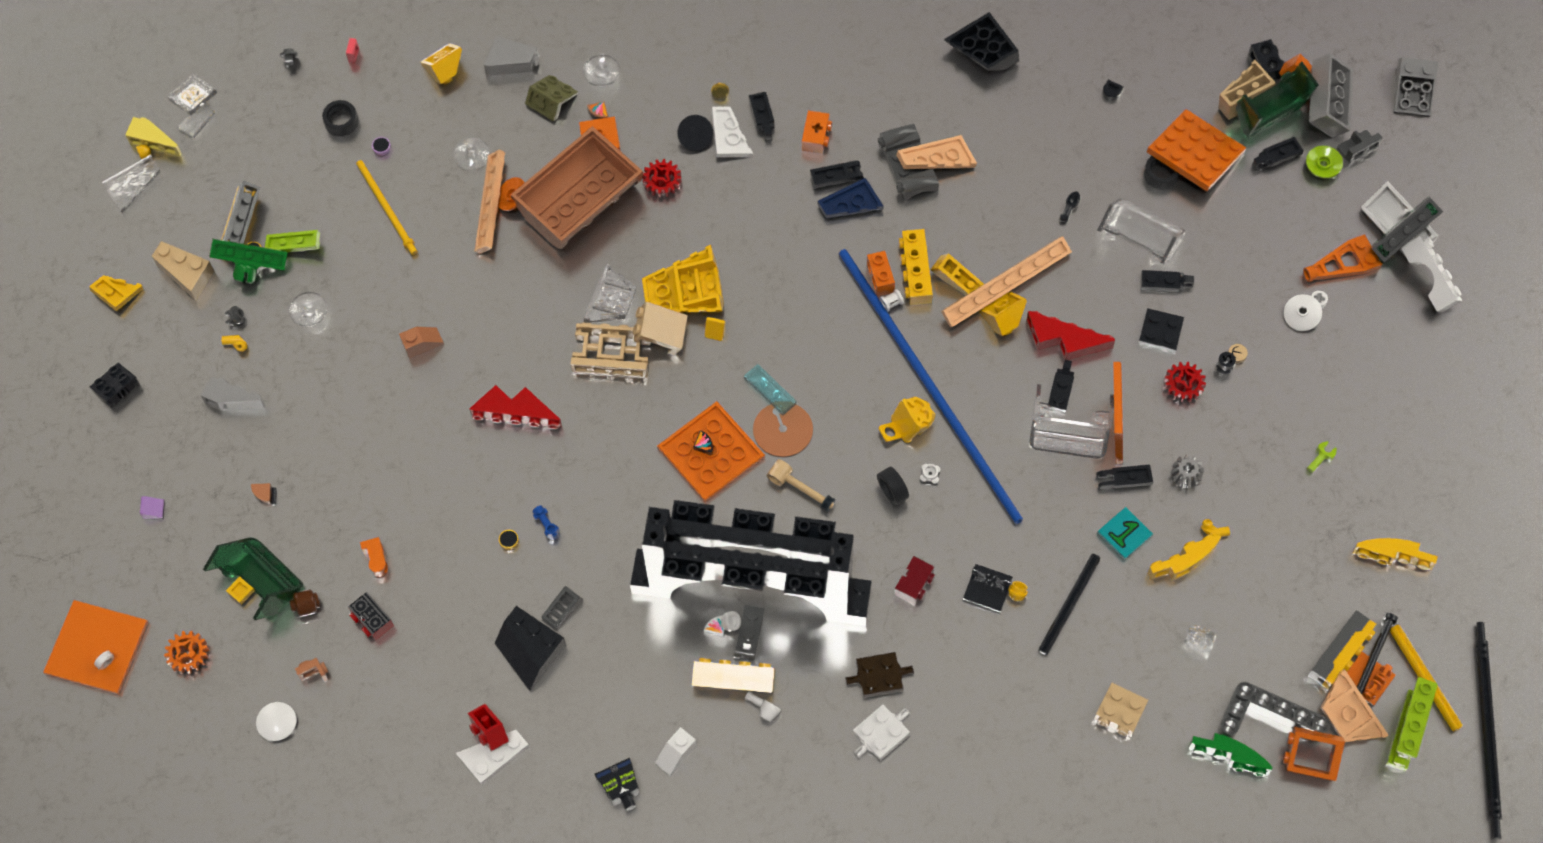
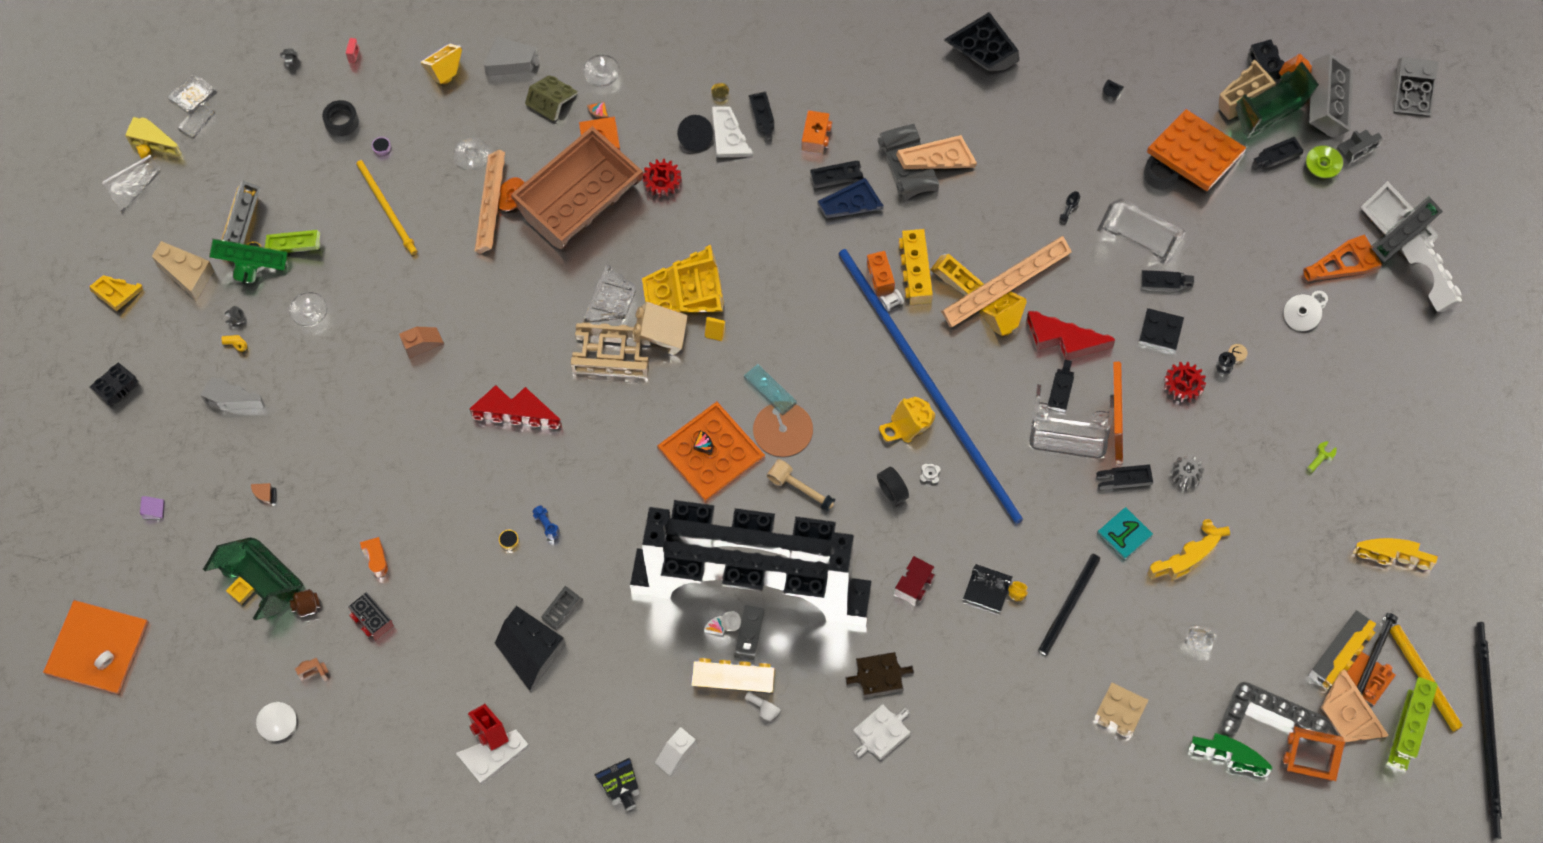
orange gear [164,631,209,674] -> none

